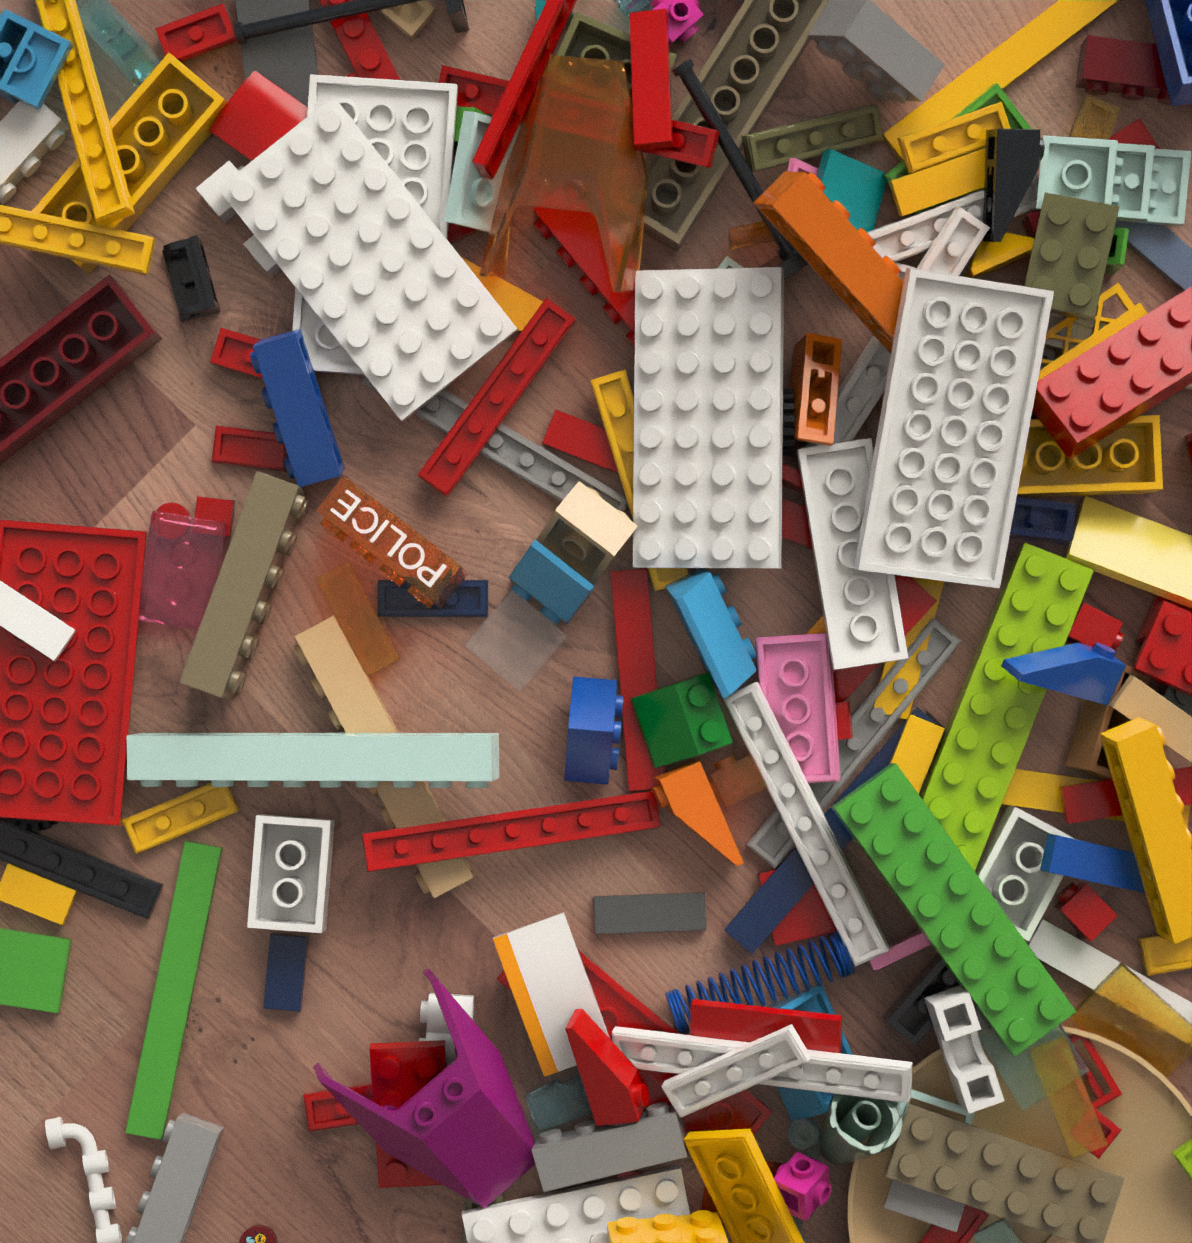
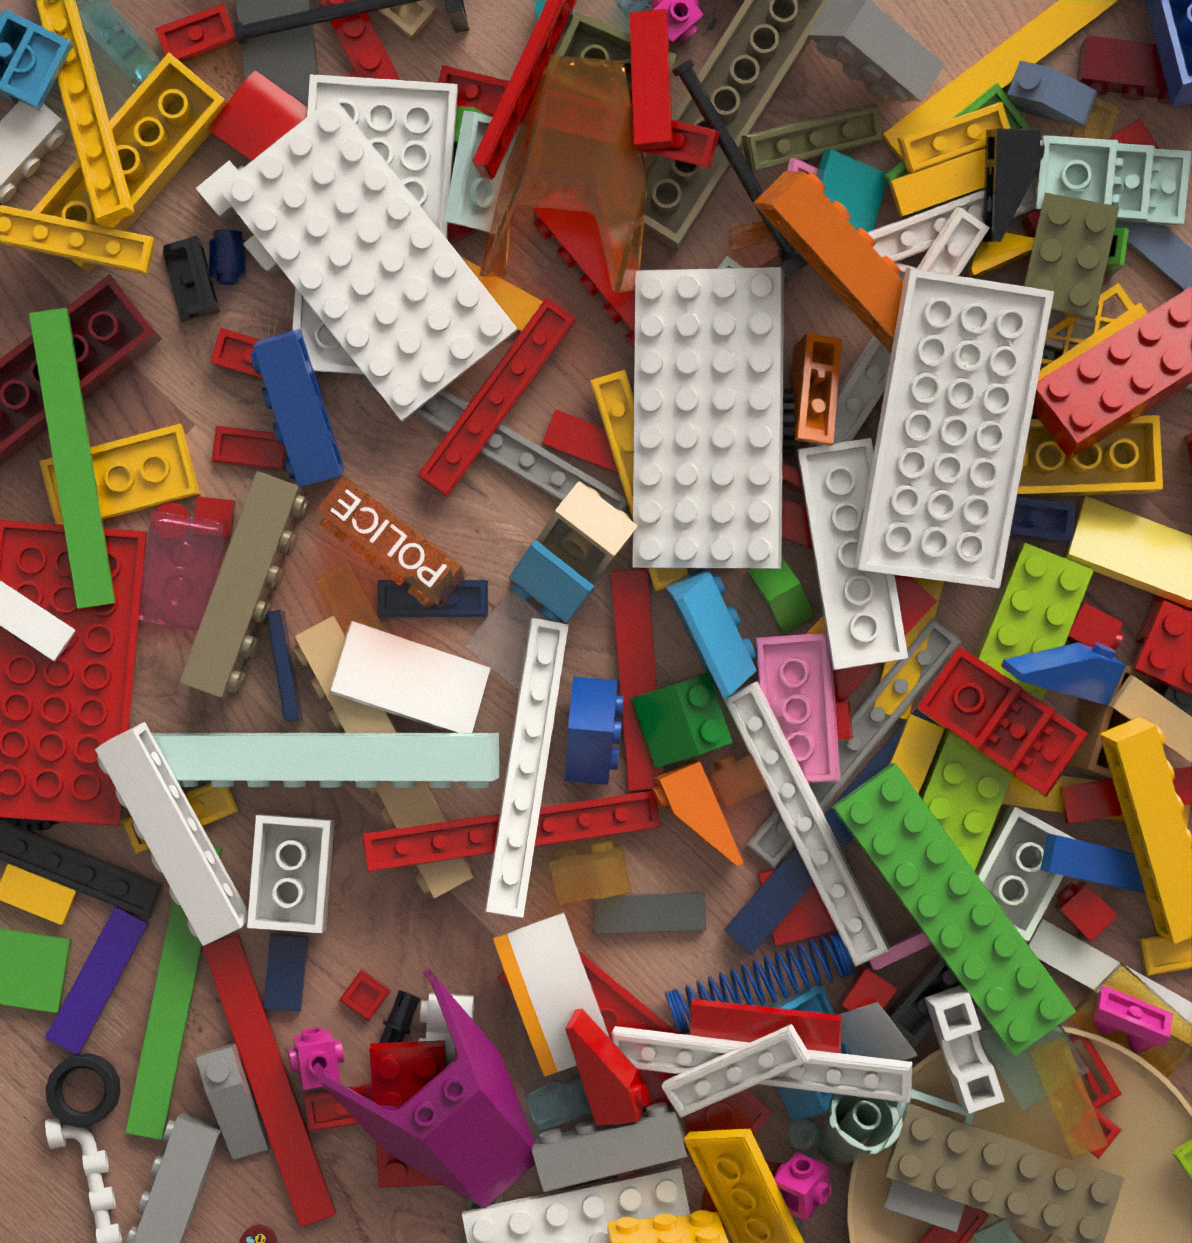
none -> bright green tile [29,308,116,609]
none -> yellow tile [39,423,201,525]
none -> dark purple tile [45,906,150,1055]
none -> black tyre [45,1053,121,1127]
none -> white brick [95,722,248,946]
none -> light grey slope [196,1042,269,1160]
none -> red tile [202,933,337,1228]
none -> clear blue brick [209,229,246,285]
none -> dark blue tile [266,610,303,722]
none -> dark pink brick [288,1027,344,1090]
none -> white tile [329,621,490,733]
none -> red tile [339,969,391,1022]
none -> black axle [379,990,421,1043]
none -> white plate [484,618,569,919]
none -> clear yellow brick [549,839,632,906]
none -> bright green slope [747,556,815,635]
none -> red brick [838,965,897,1013]
none -> white sticker [839,1002,918,1061]
none -> red slope [917,647,1088,797]
none -> sand blue slope [1007,60,1097,127]
none -> dark pink tile [1093,985,1173,1054]

